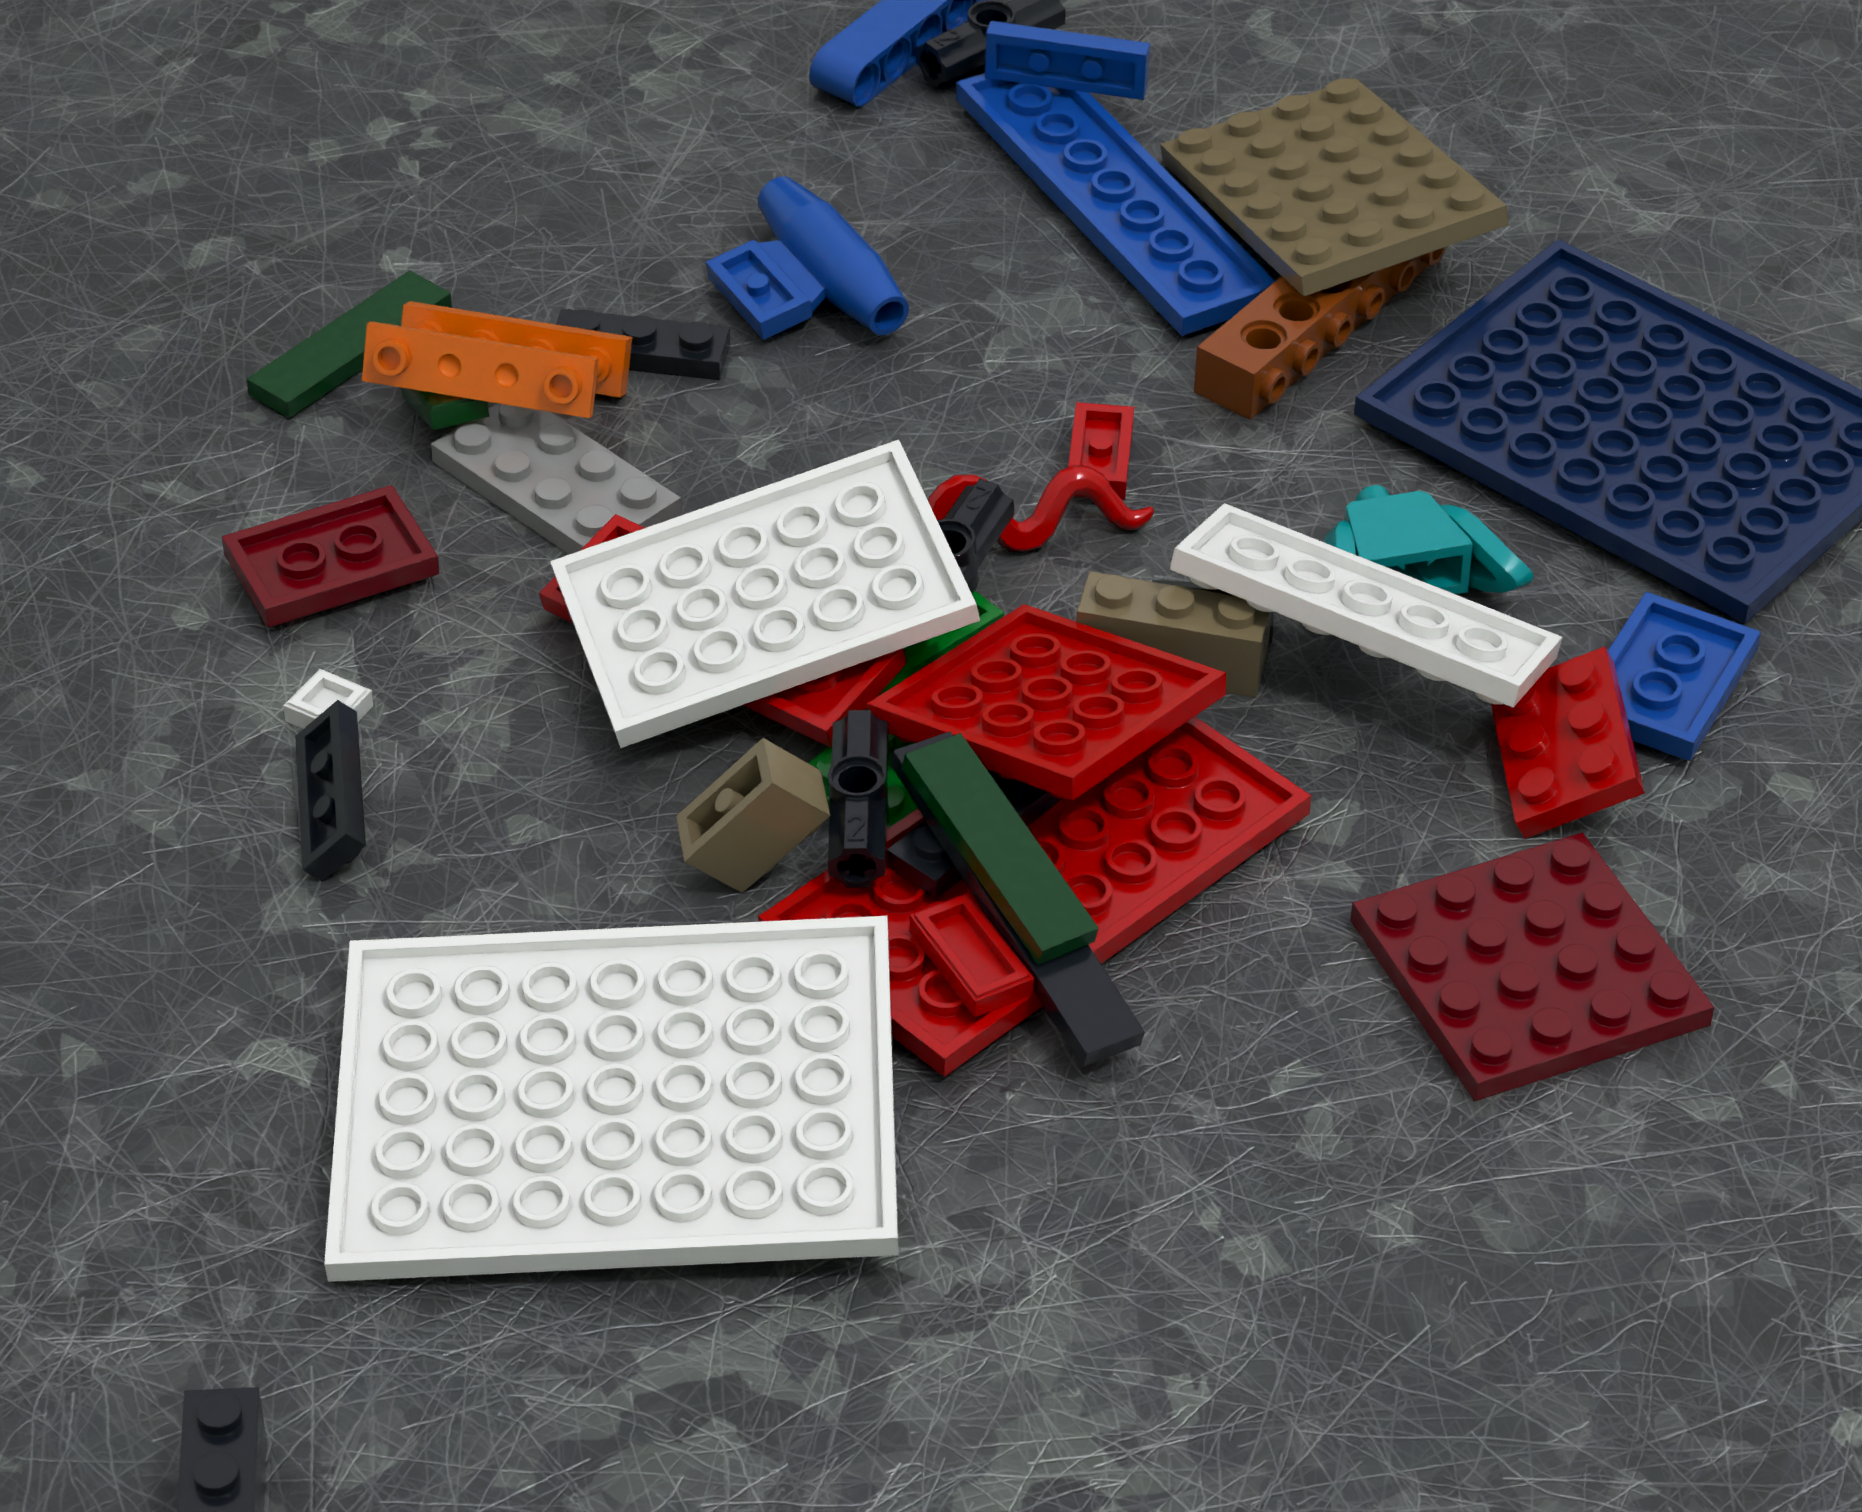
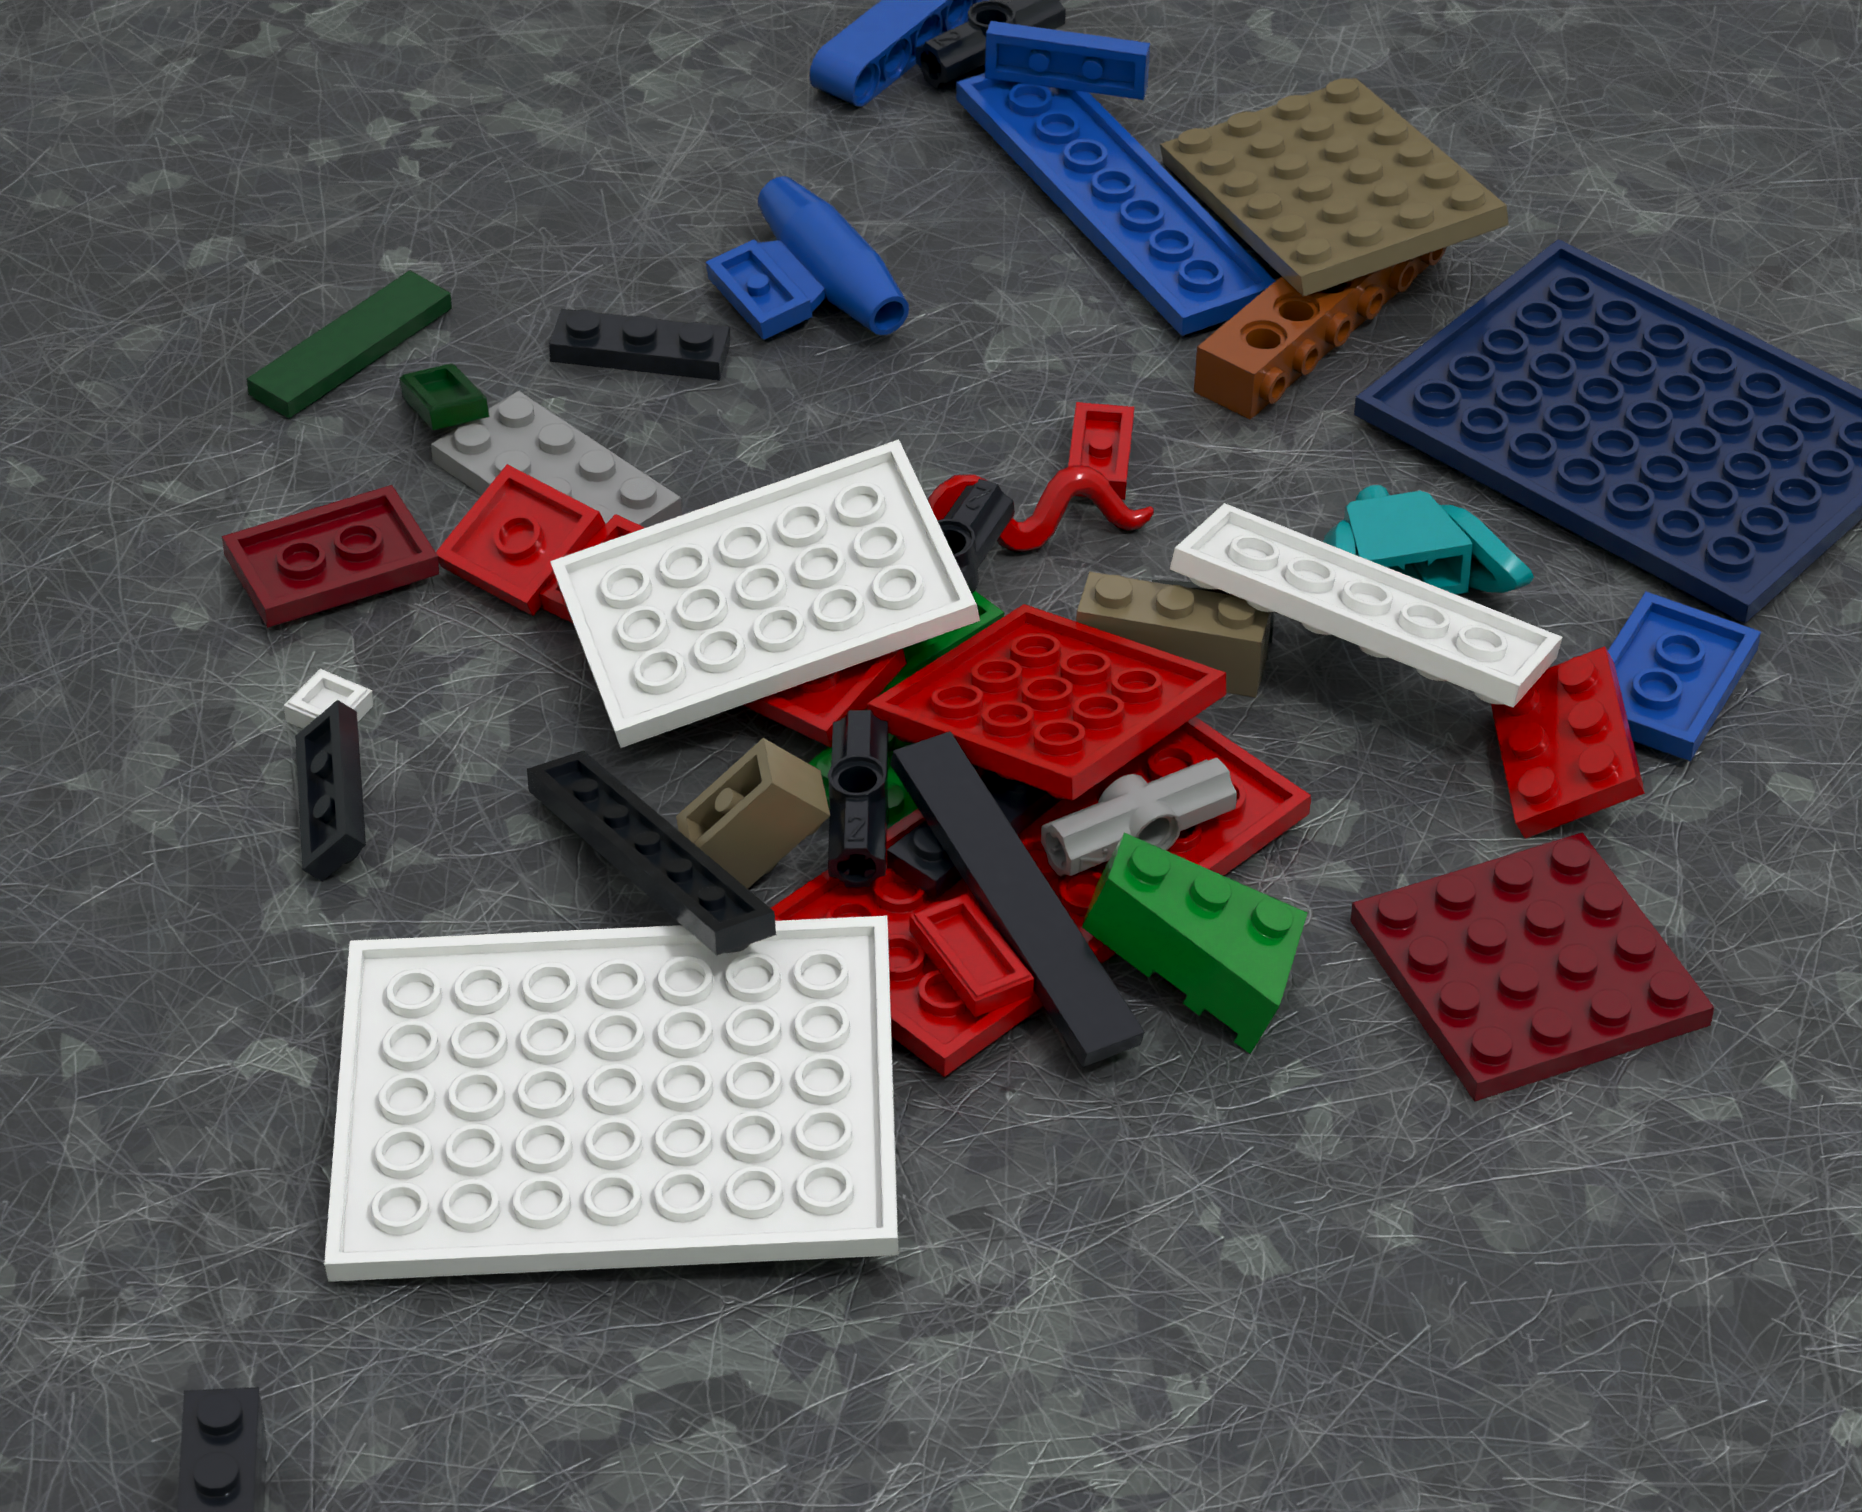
orange fence [362,301,632,418] -> none
dark green tile [902,733,1099,965] -> none
none -> red plate [436,464,605,616]
none -> black plate [527,751,776,955]
none -> light grey piece [1041,757,1237,878]
none -> green wedge [1082,832,1308,1055]

